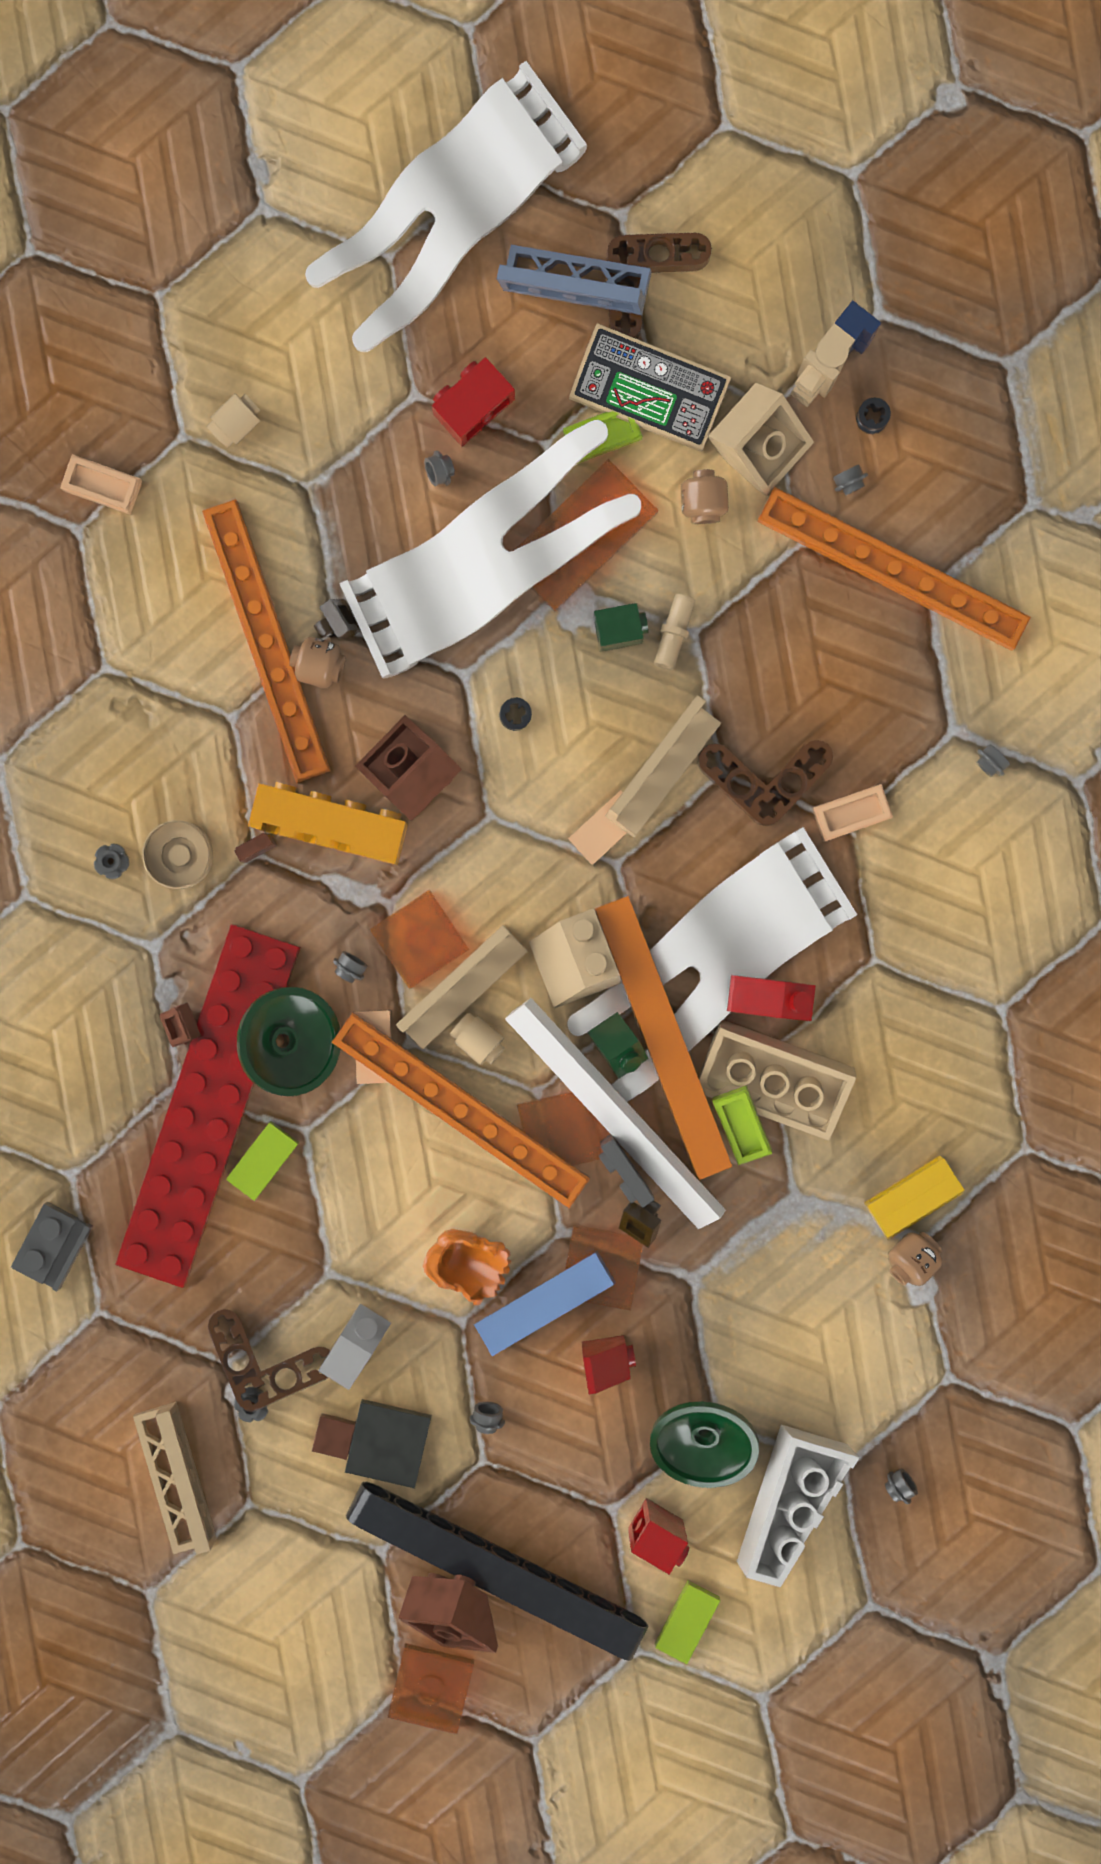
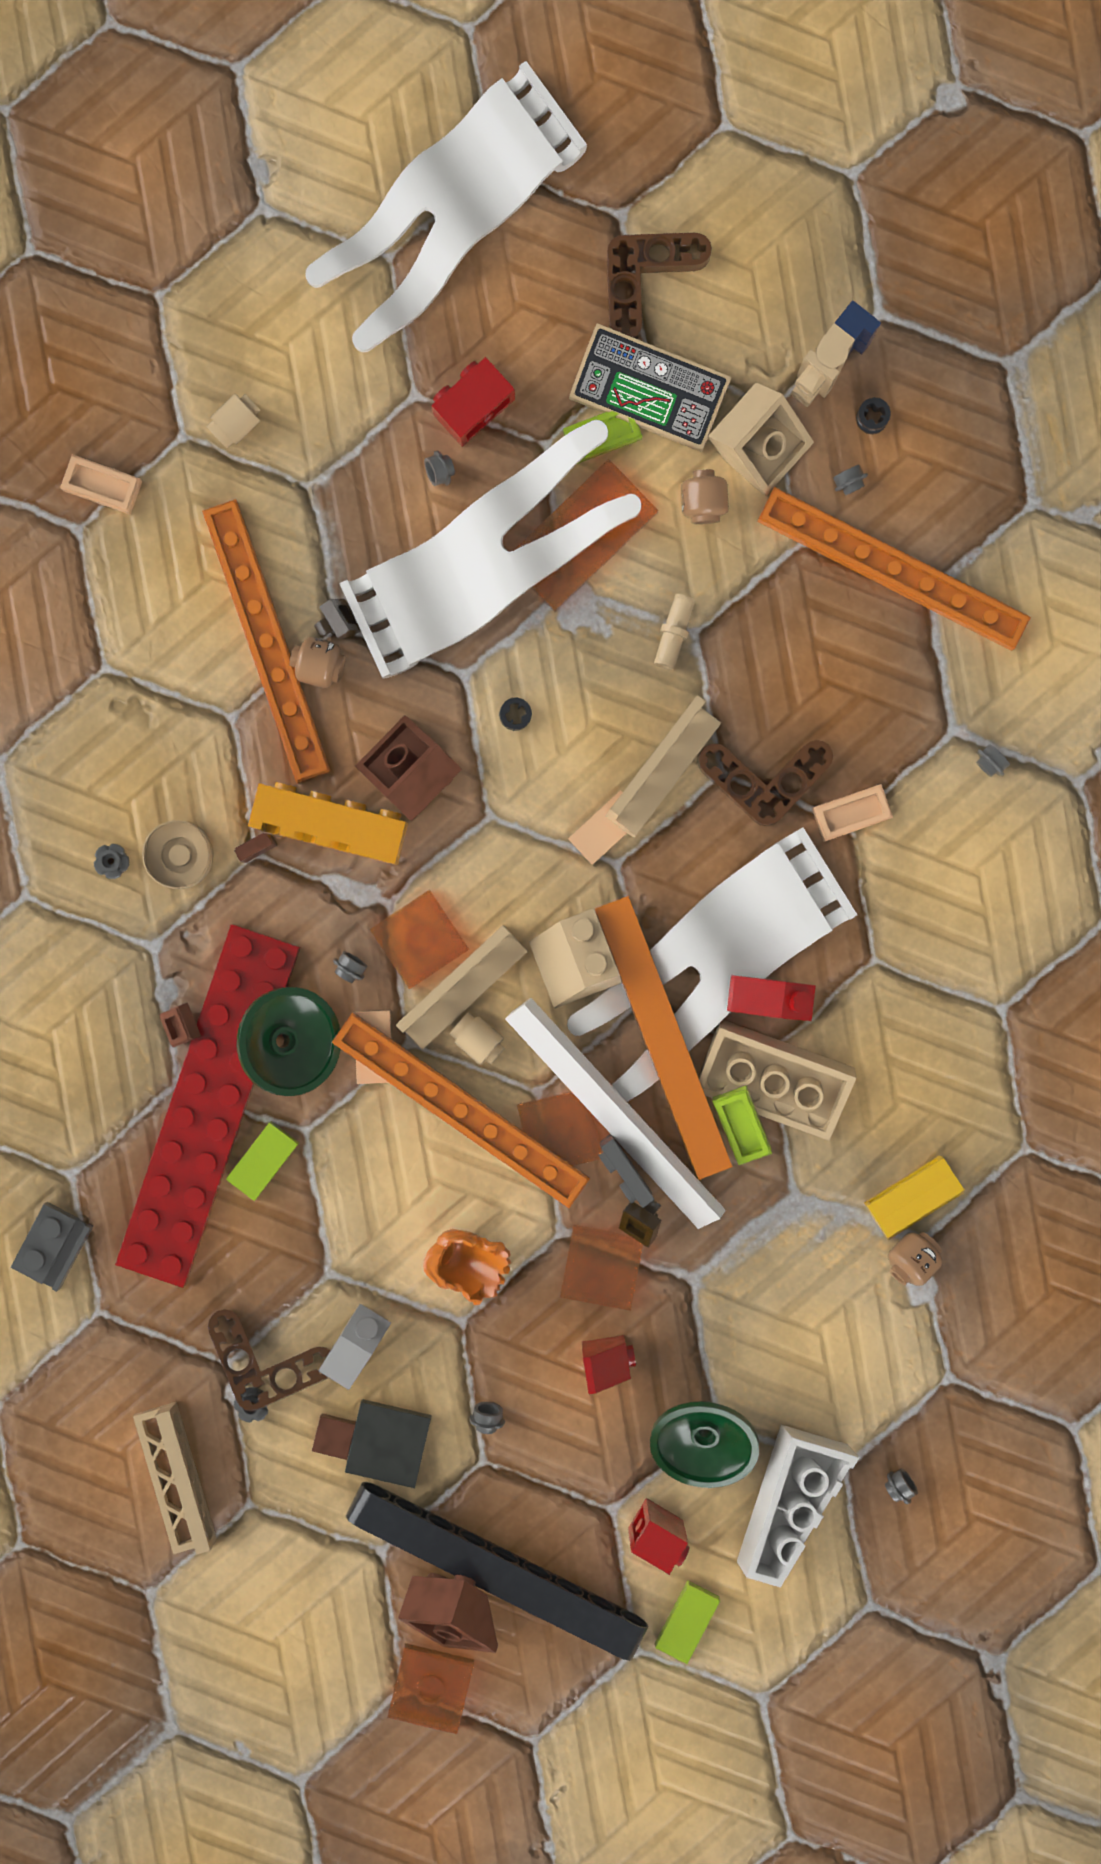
medium blue tile [474,1251,616,1356] -> none
sand blue fence [496,245,652,315] -> none
dark green brick [588,1012,649,1079] -> none
dark green brick [593,603,649,652] -> none

